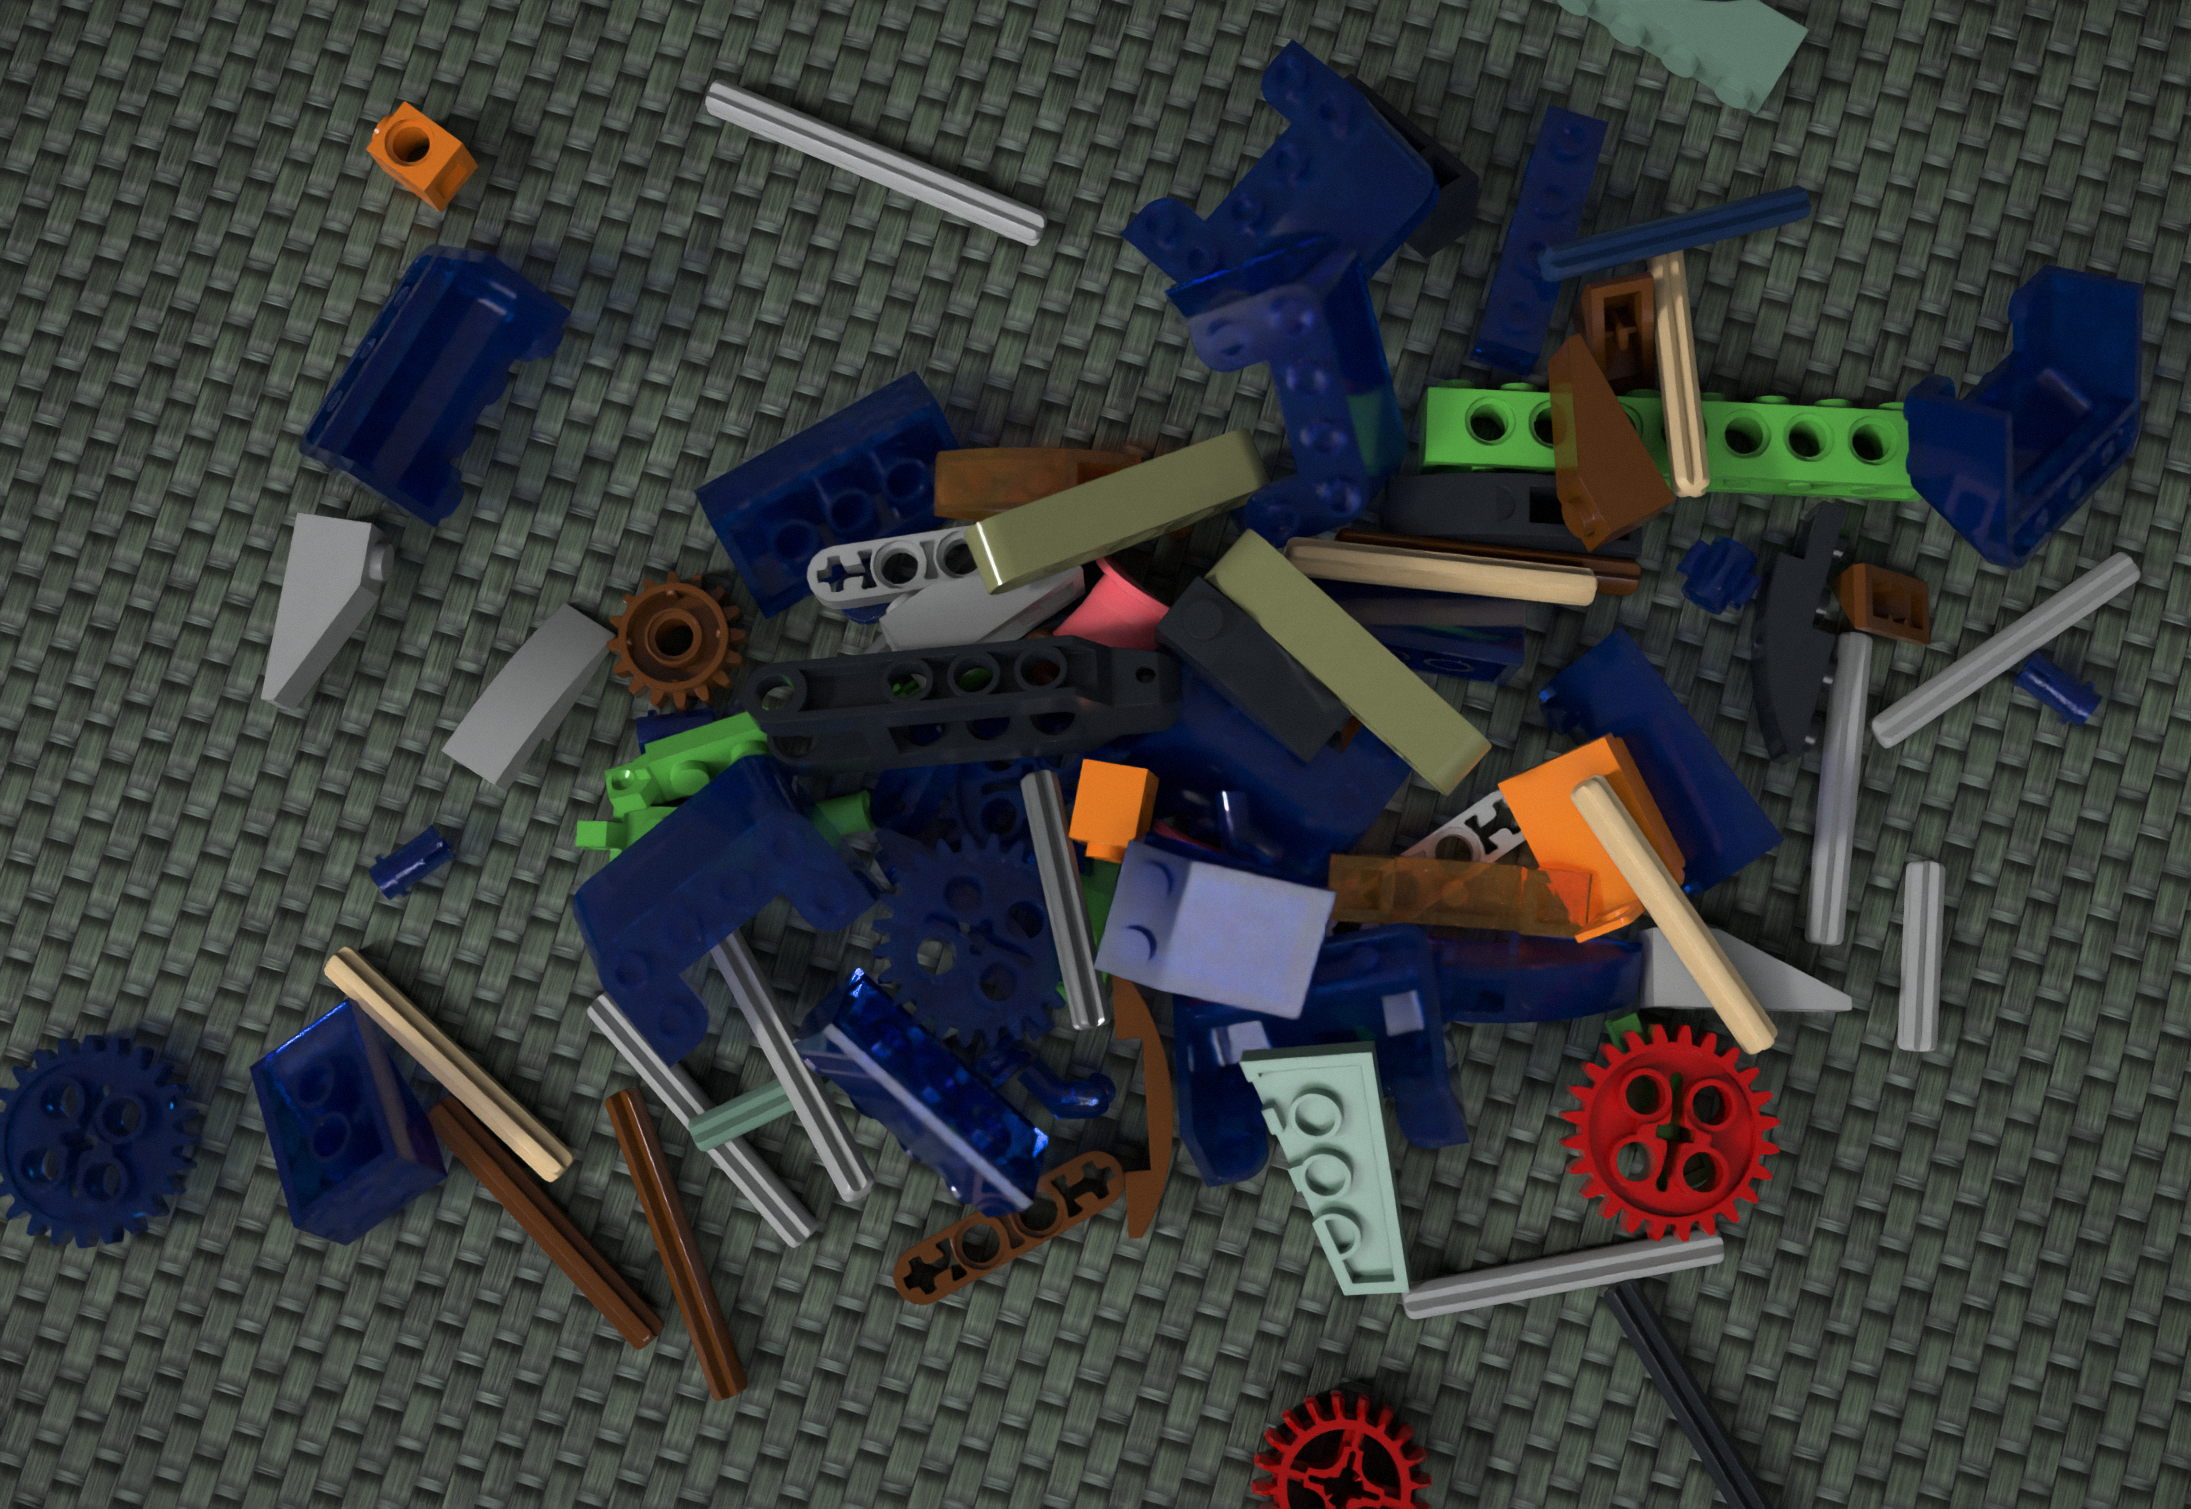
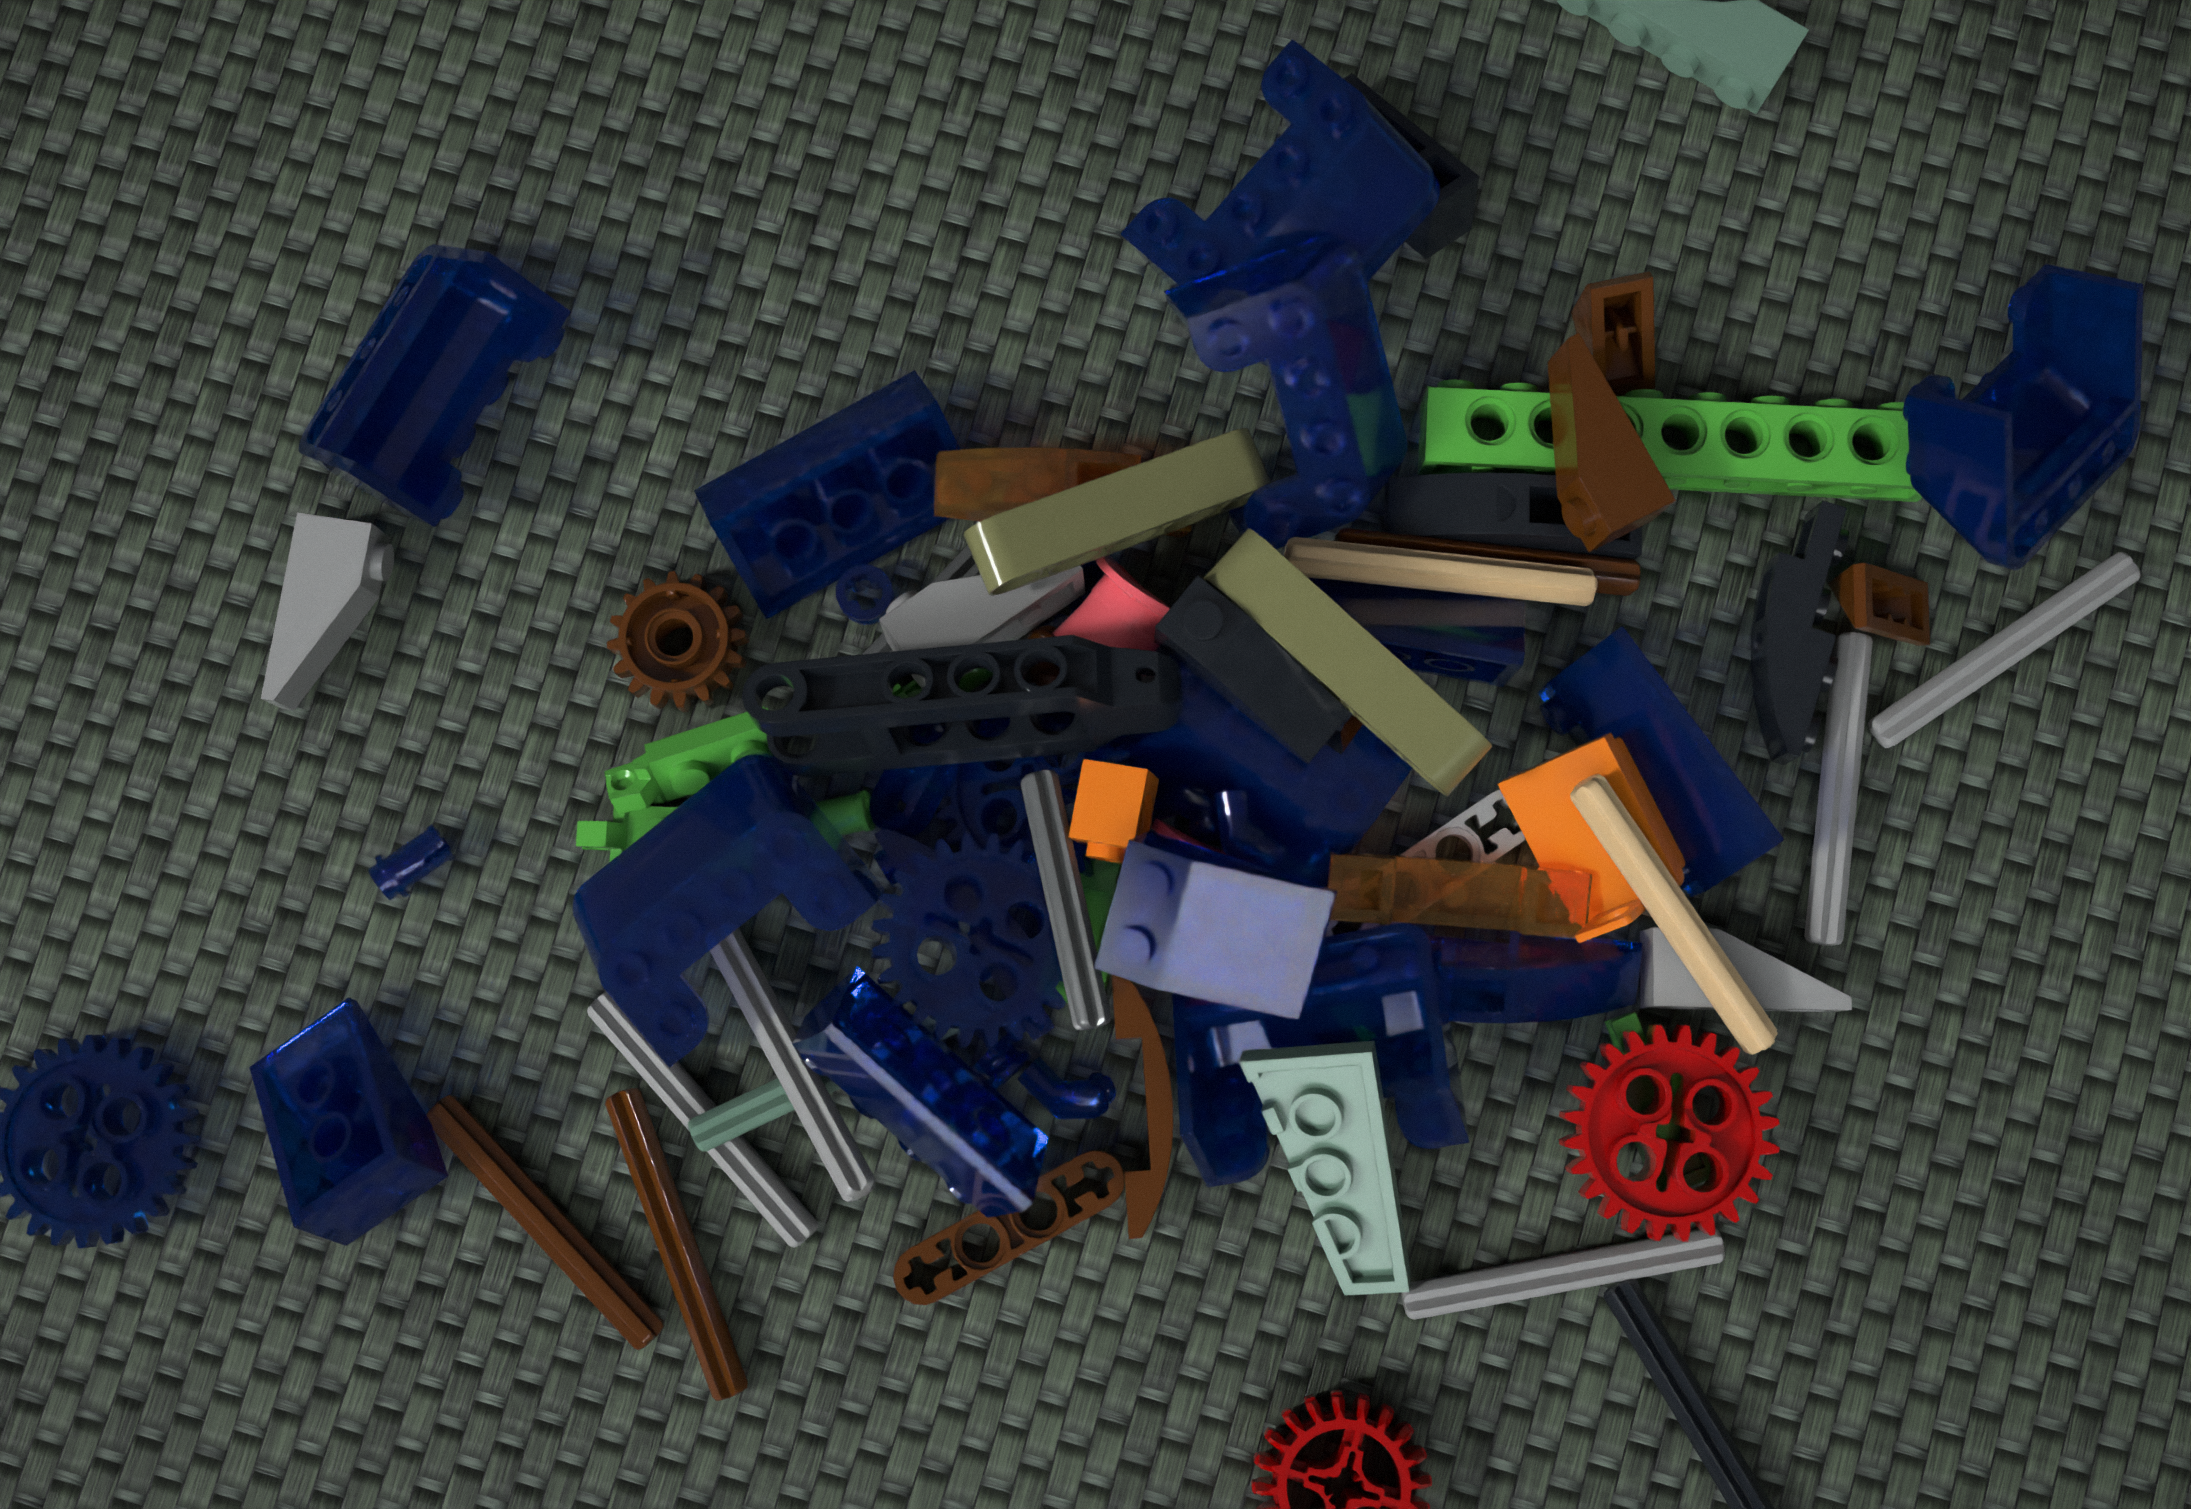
tan axle [324,946,575,1182] -> none
orange brick [366,101,478,213] -> none
light grey slope [441,602,618,791] -> none
clear blue pin [636,706,716,755] -> none
light grey axle [705,79,1047,246] -> none
light grey beam [807,525,980,609] -> none
clear blue brick [1468,105,1609,377] -> none
dark blue axle [1537,185,1812,282] -> none
tan axle [1646,250,1710,498] -> none
clear blue gear [1676,535,1761,615] -> none
light grey axle [1897,861,1946,1052] -> none
clear blue pin [2012,650,2103,727] -> none

